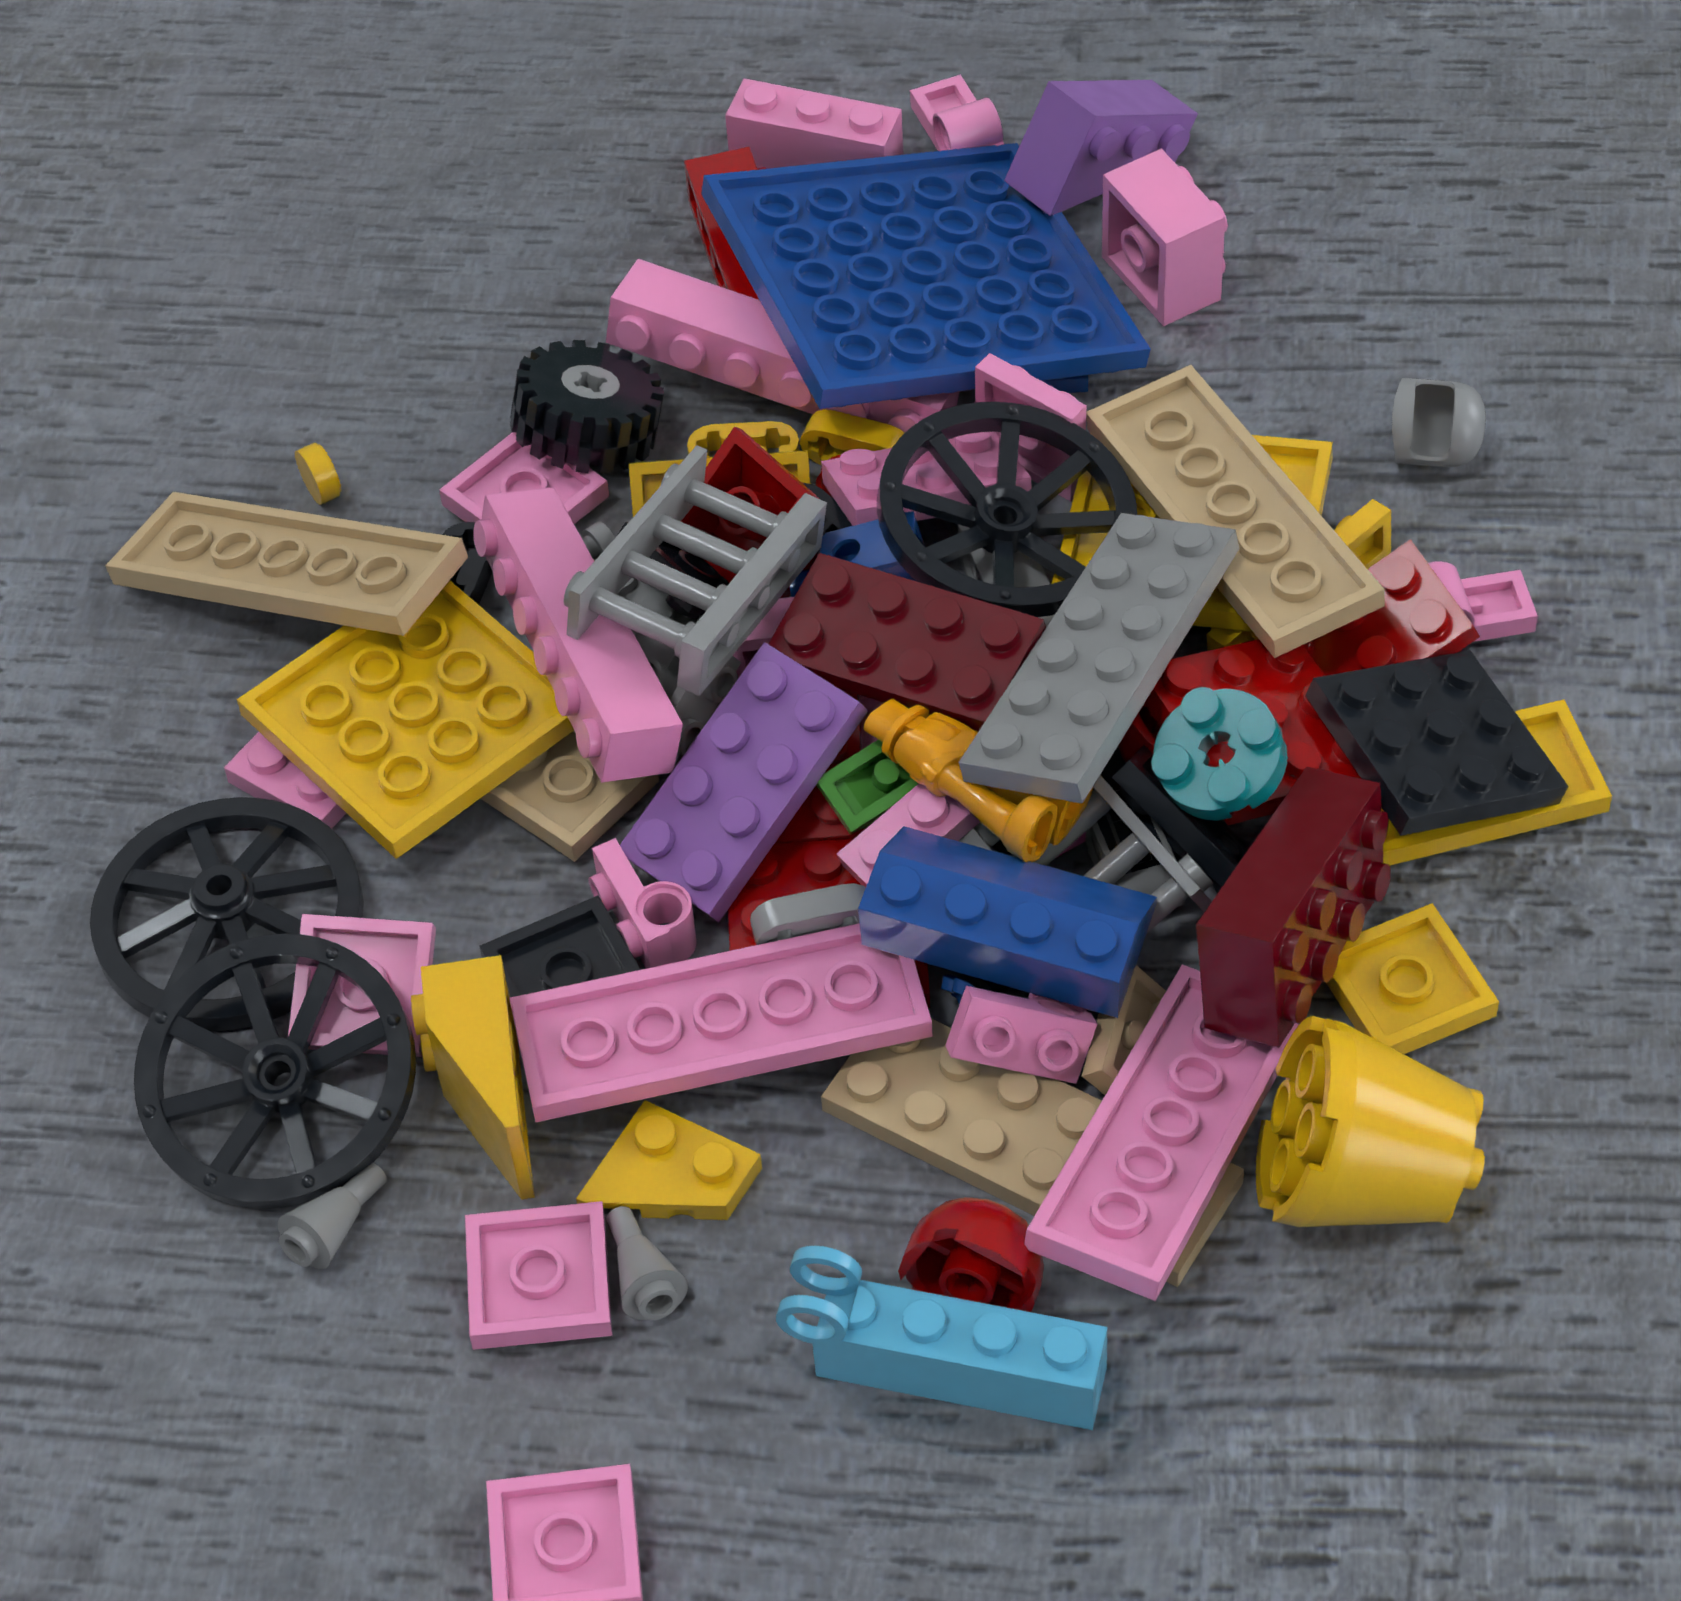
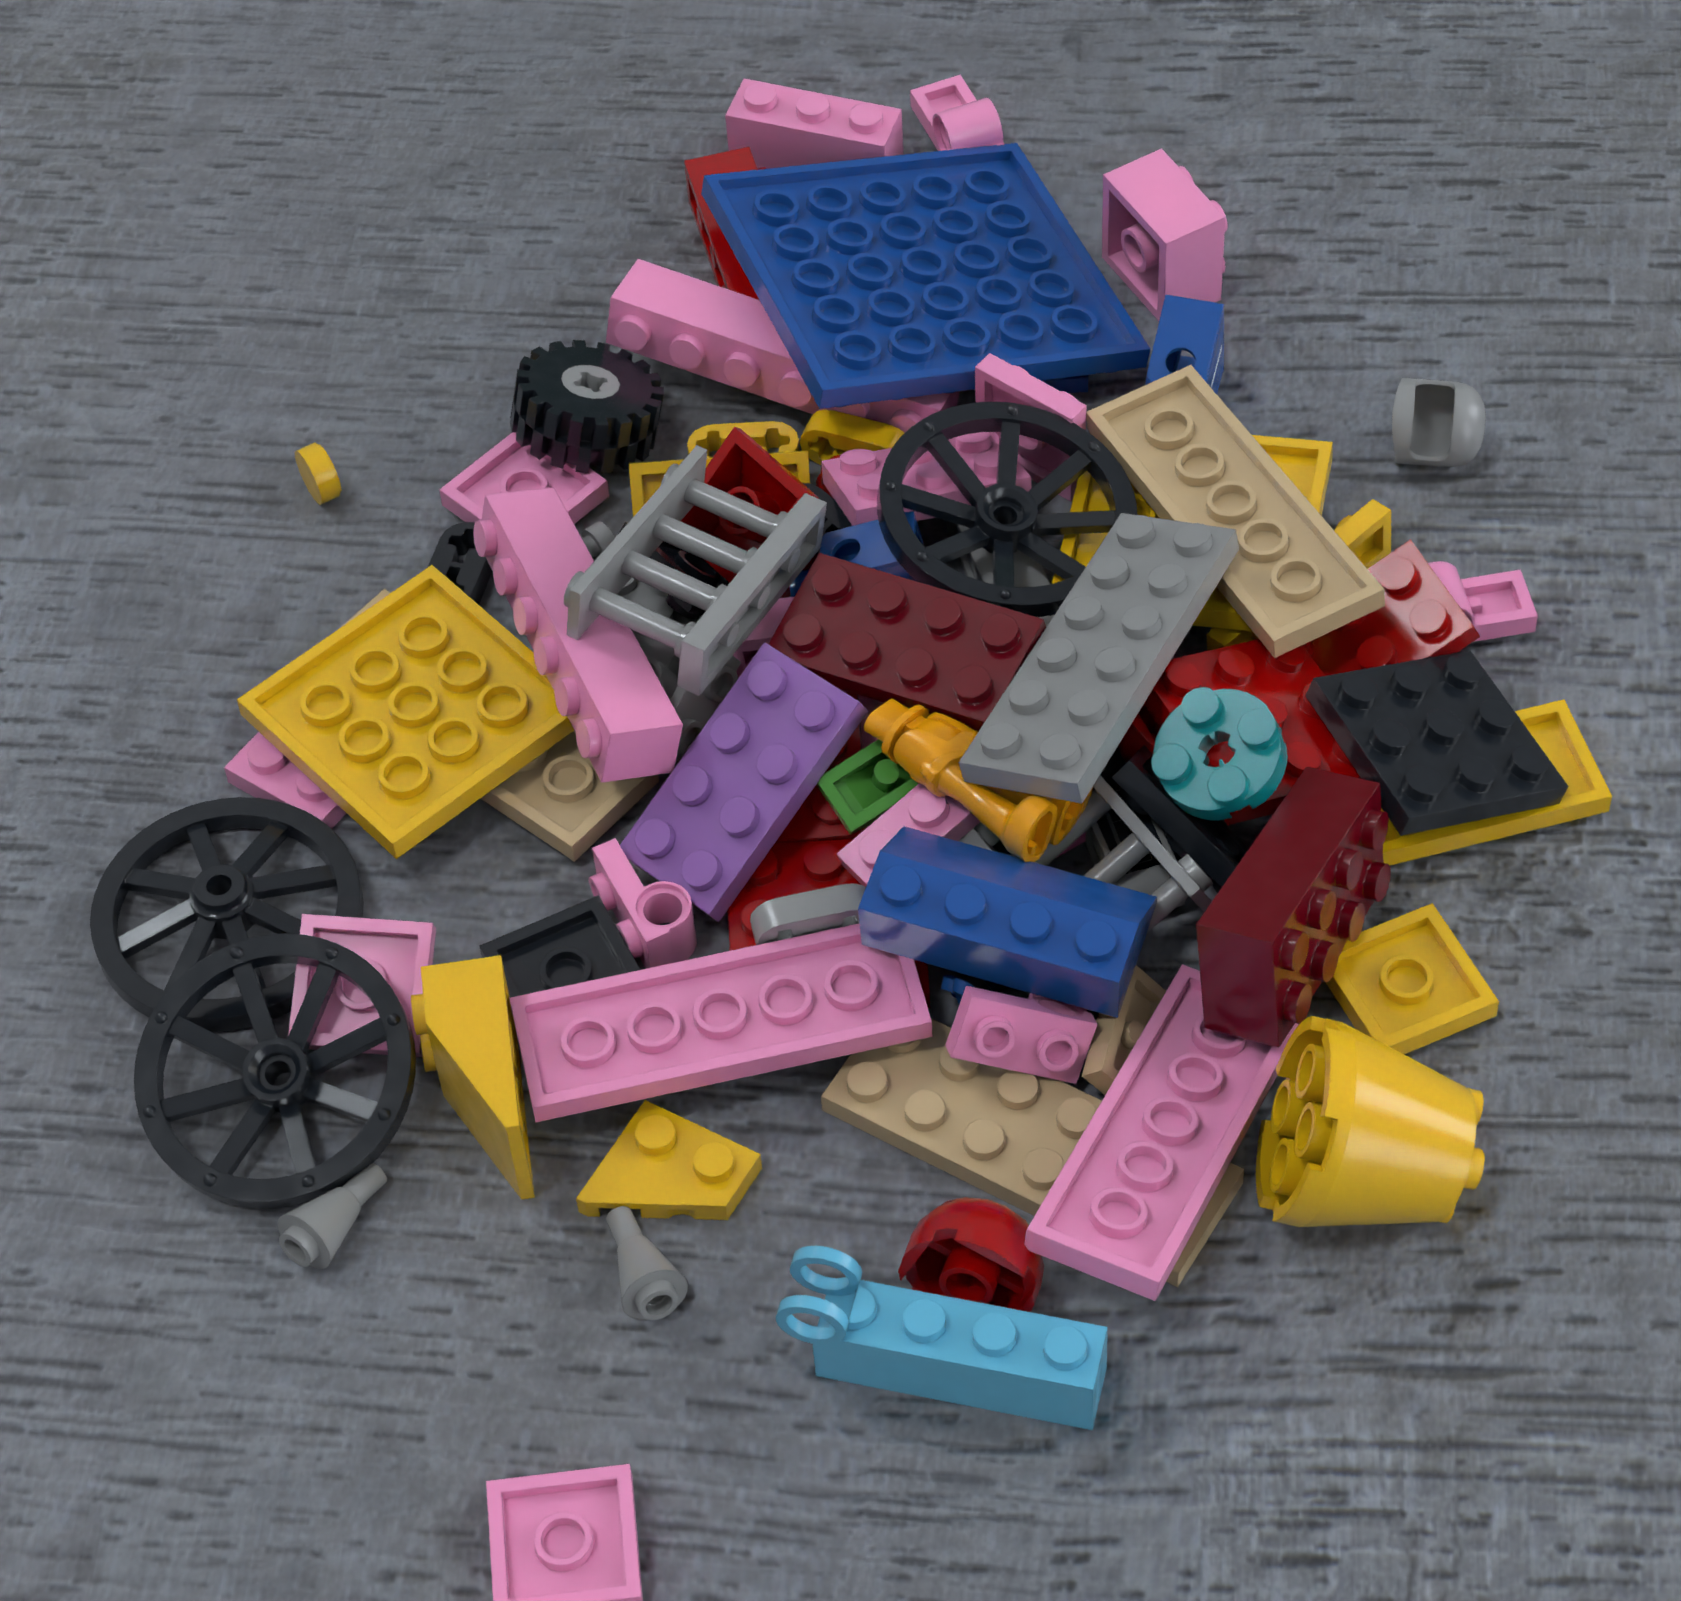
tan plate [105,492,469,636] -> none
bright pink plate [465,1201,612,1350] -> none
medium lavender wedge [1004,80,1198,216] -> none
none -> blue torso [1145,295,1224,394]

